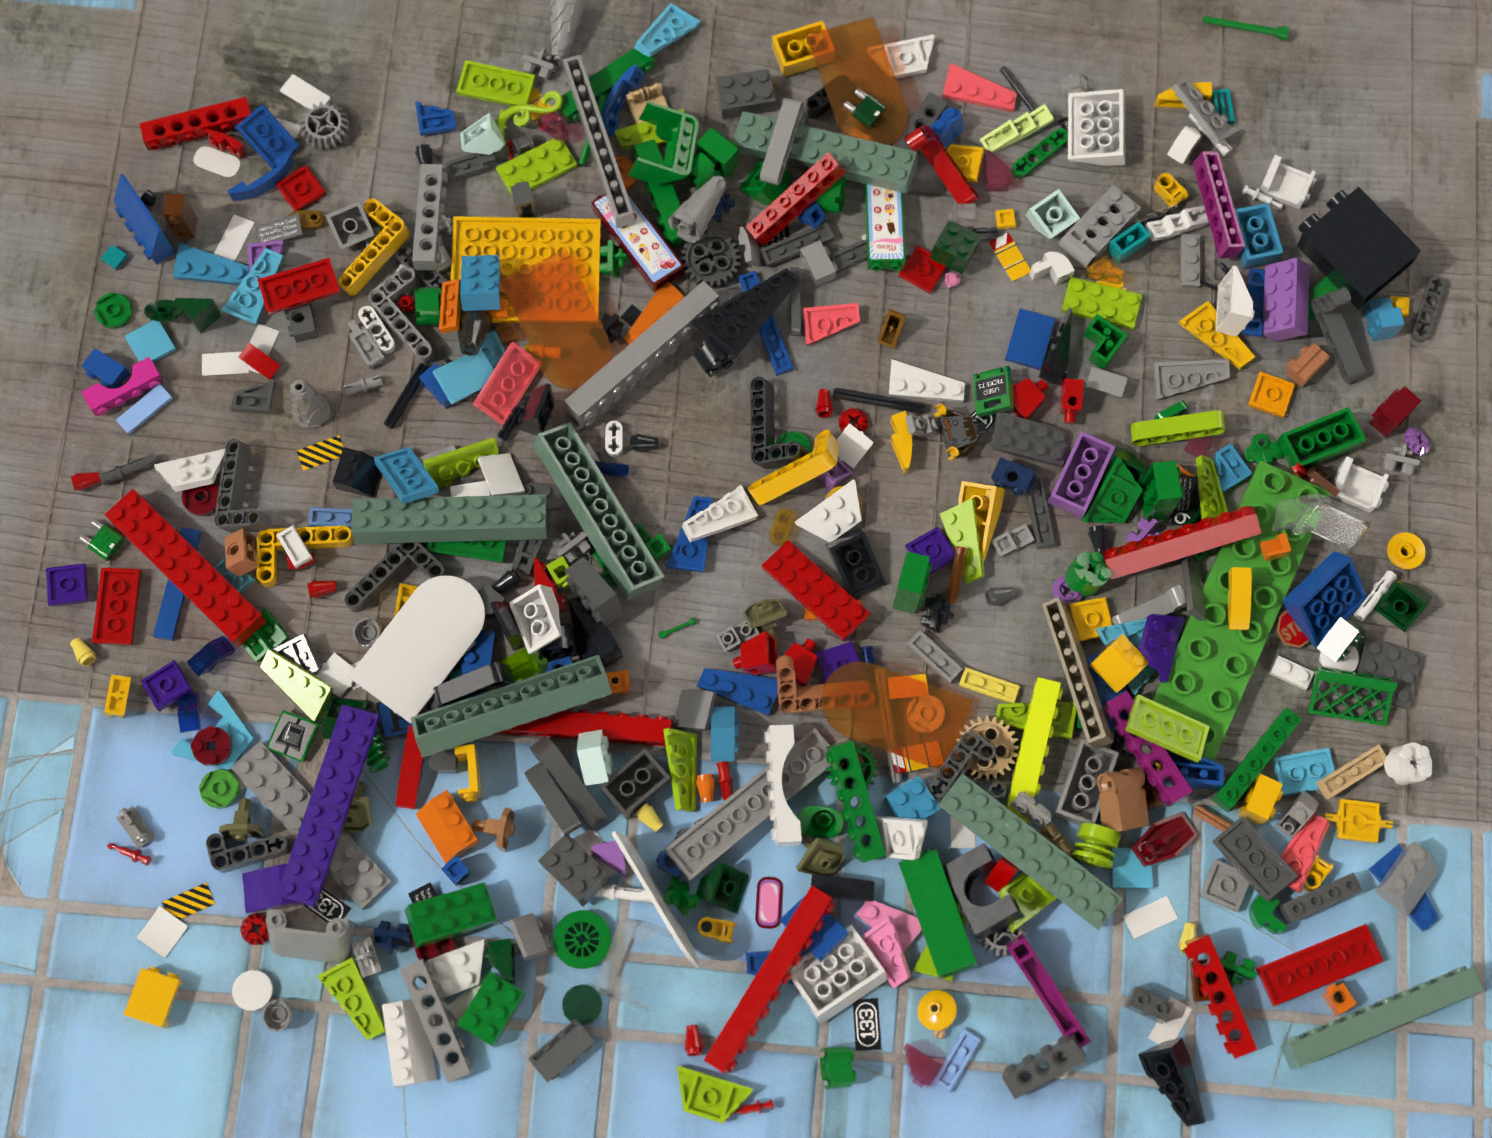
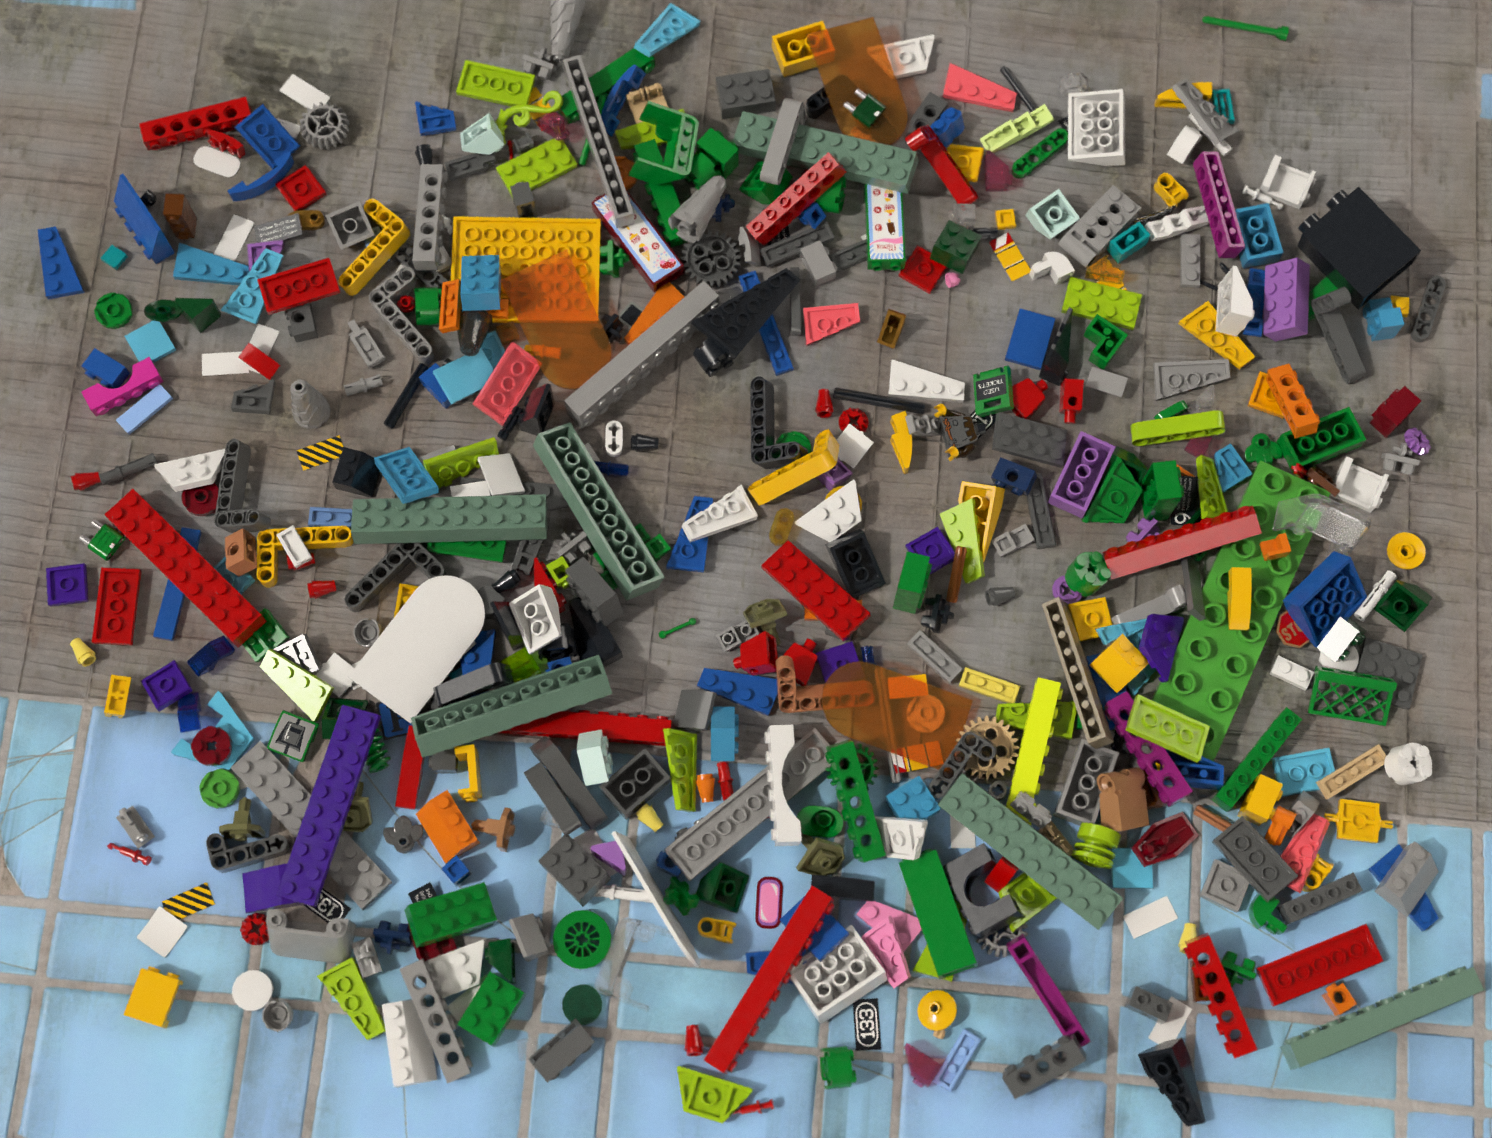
white beam [358,306,395,354] -> none
orange brick [606,669,630,695] -> none
black cone [1088,525,1107,553] -> none
nougat brick [1285,343,1330,387] -> none
none -> blue wing [38,226,85,299]
none -> dark grey plate [383,816,423,853]
none -> orange piece [1265,805,1297,846]
none -> orange brick [1266,363,1320,439]

